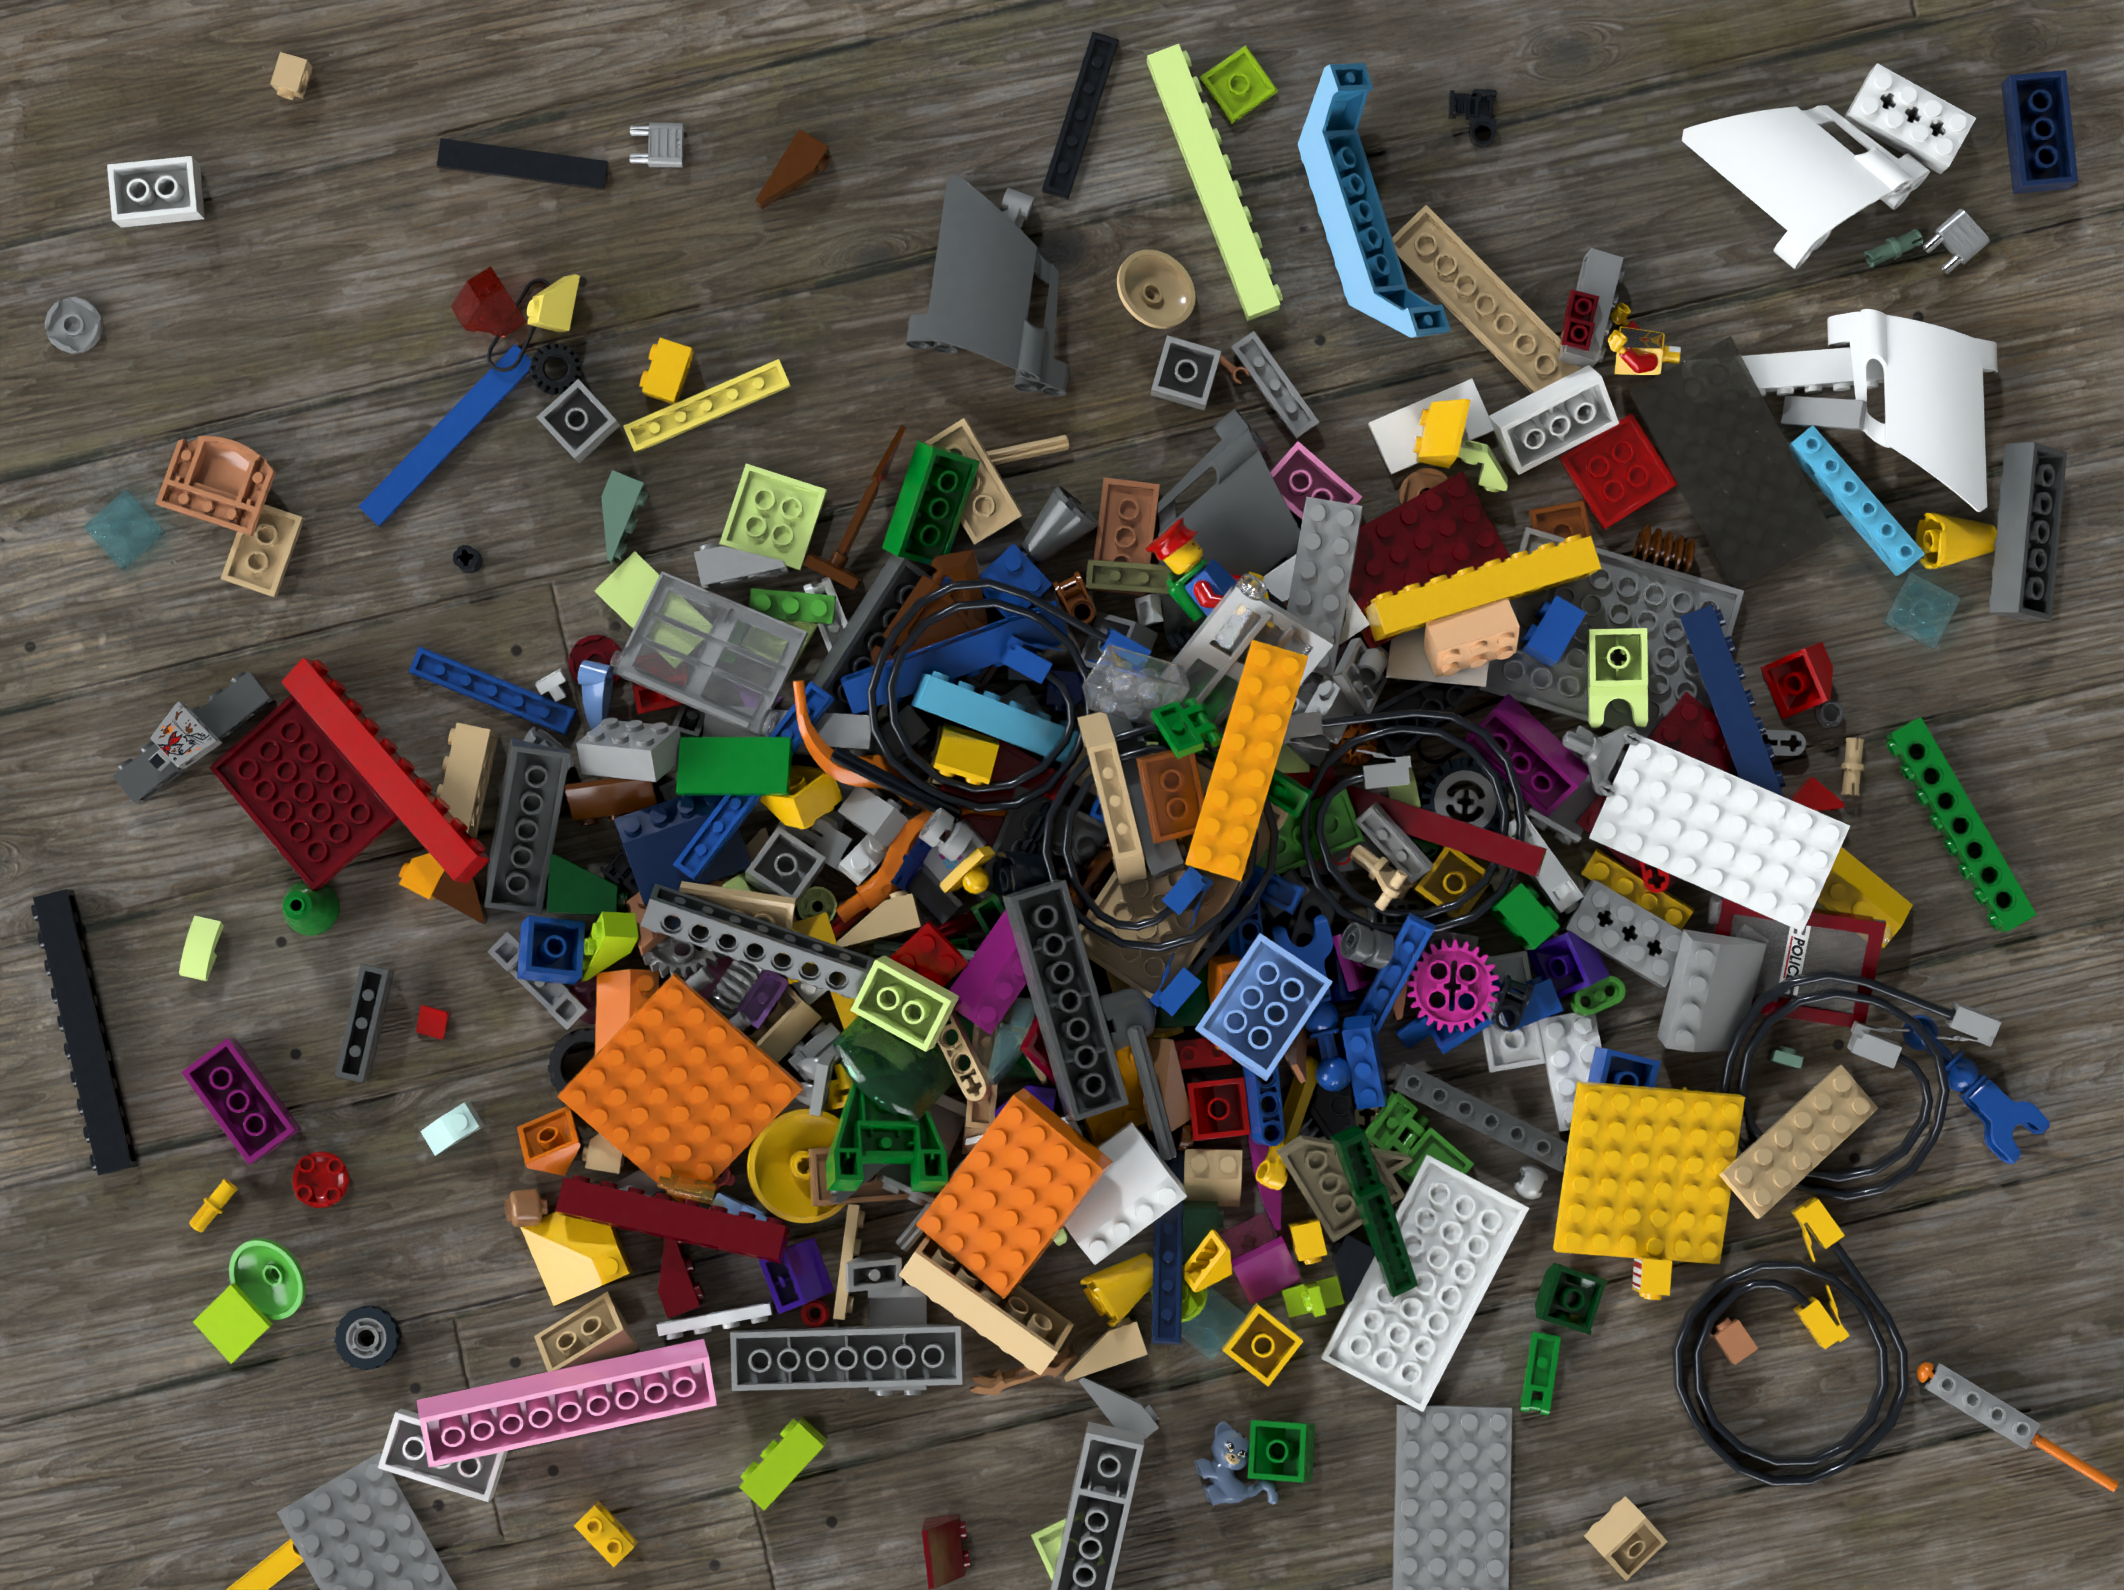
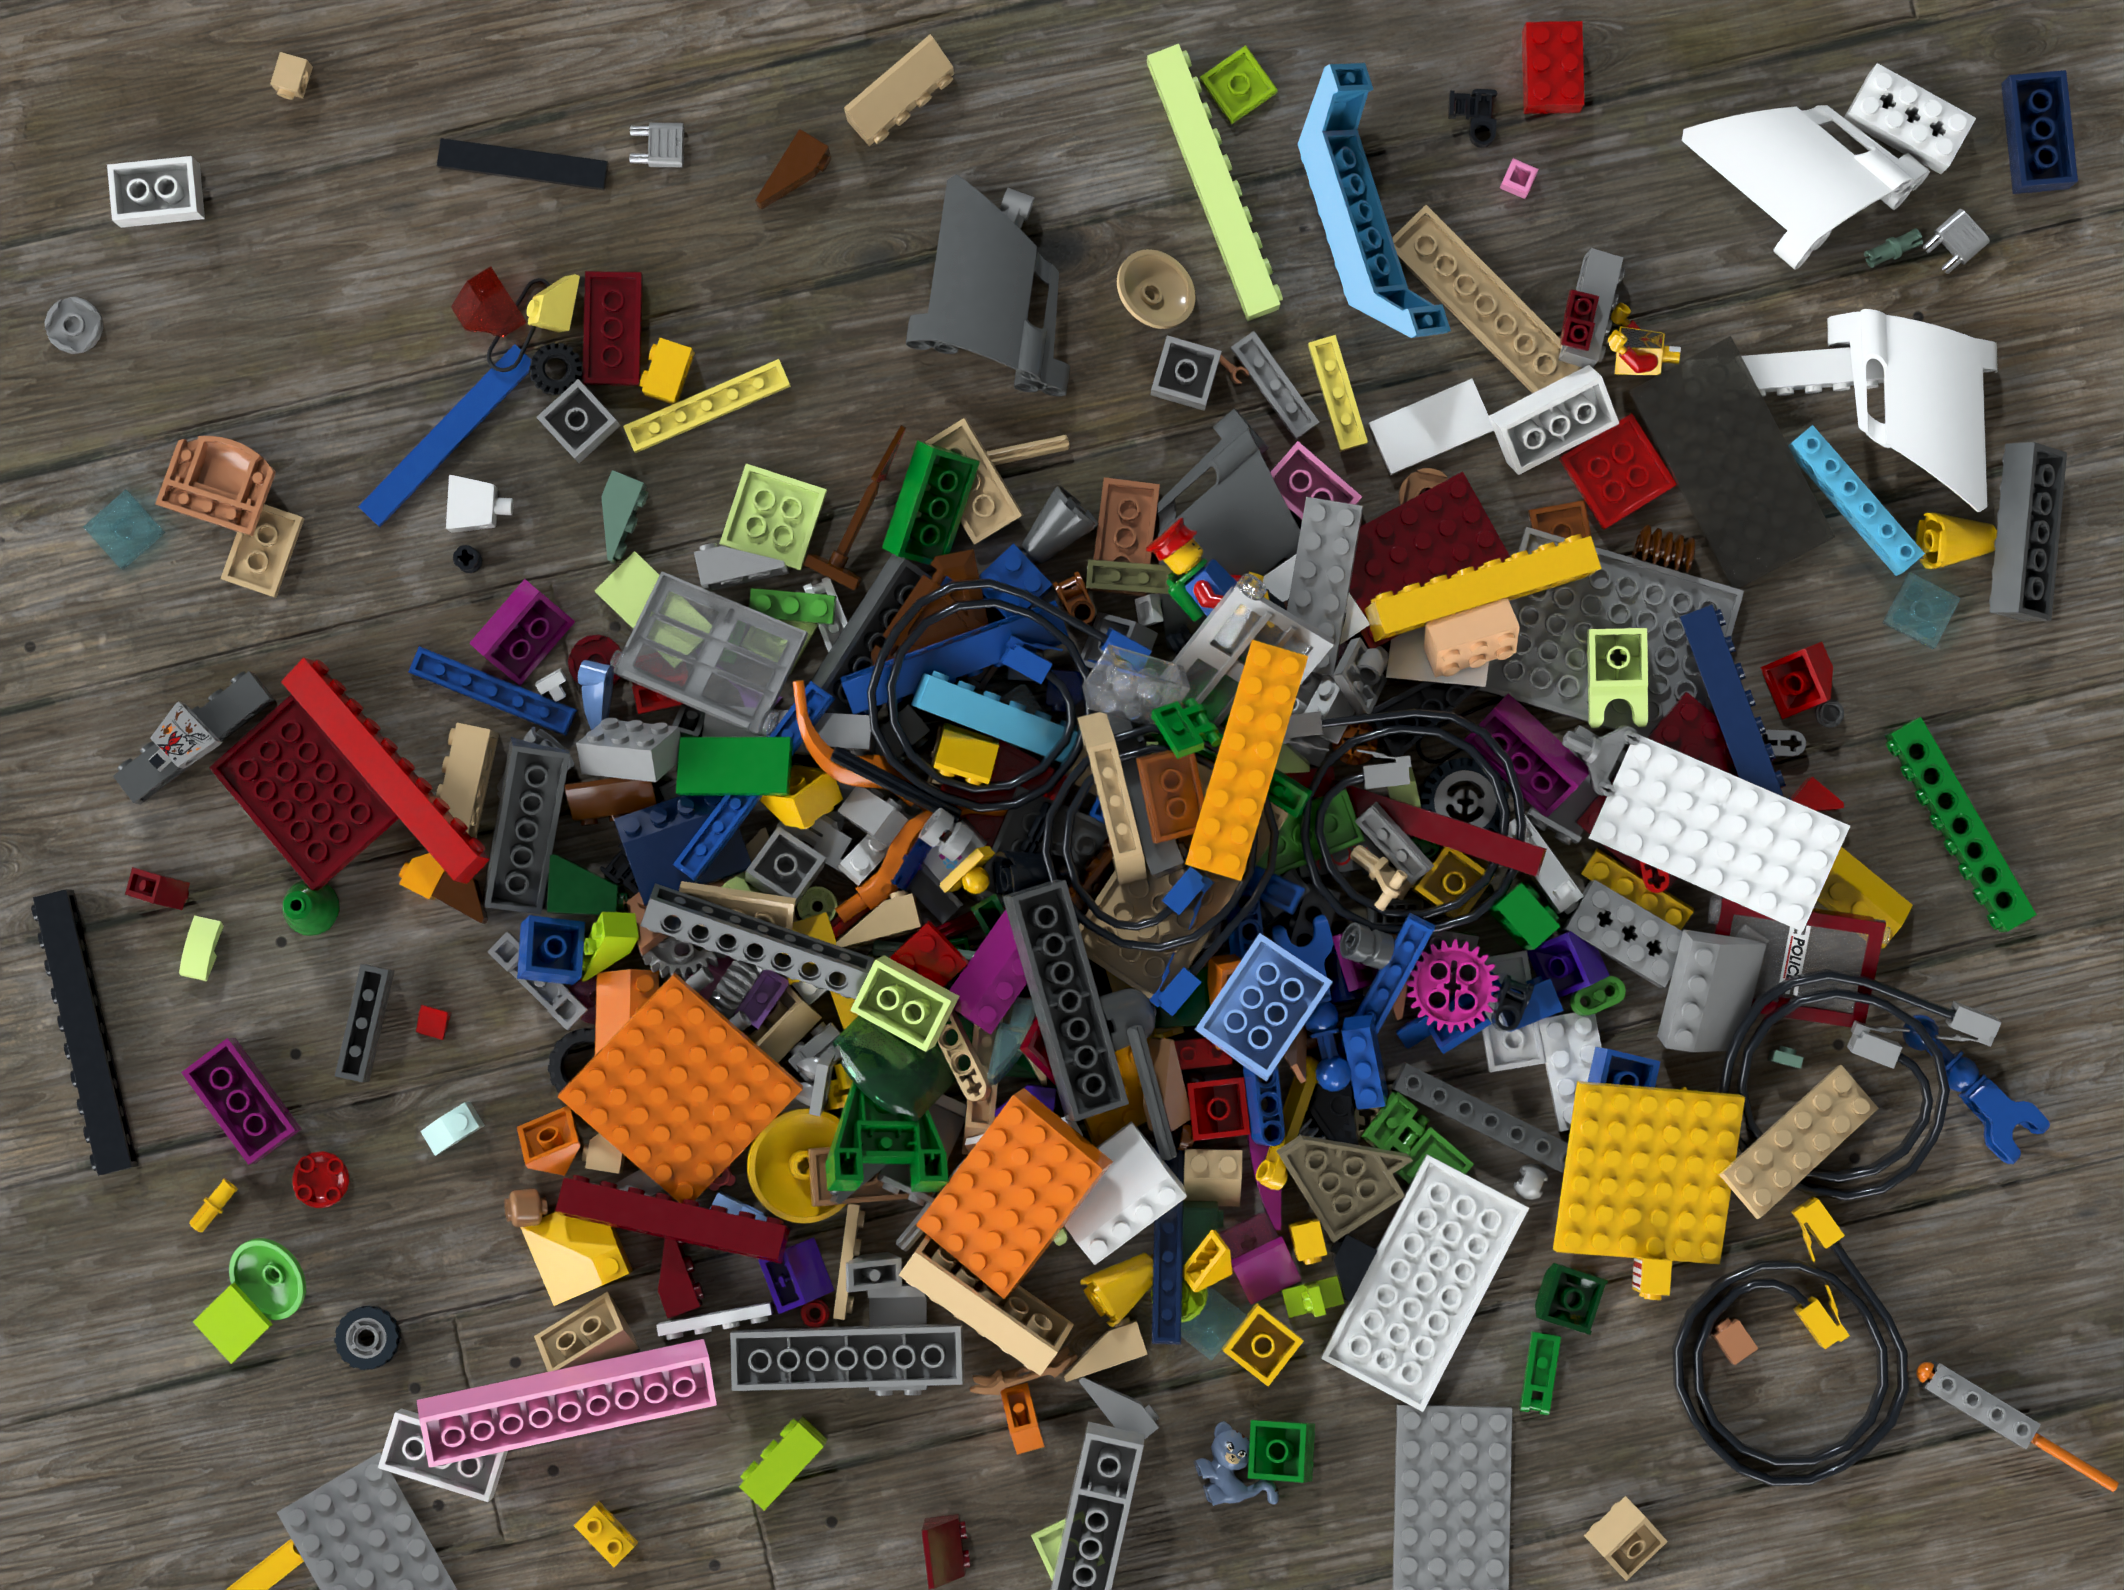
clear yellow cylinder [657,1174,717,1205] -> none
black tile [1042,31,1119,200] -> none
dark green slope [1331,1125,1418,1298] -> none
yellow slope [1413,399,1471,469] -> none
yellowish green slope [1458,438,1508,492] -> none
blue brick [1520,595,1586,667] -> none
light grey tile [1781,396,1867,430] -> none
tan pin [1841,738,1864,796] -> none
none -> dark red slope [125,867,190,910]
none -> white torso [446,475,513,532]
none -> magenta slope [469,579,575,686]
none -> dark red plate [582,271,643,386]
none -> tan slope [844,34,954,146]
none -> orange slope [1000,1382,1045,1455]
none -> light yellow plate [1308,335,1368,452]
none -> bright pink slope [1500,158,1539,199]
none -> red brick [1522,21,1584,114]

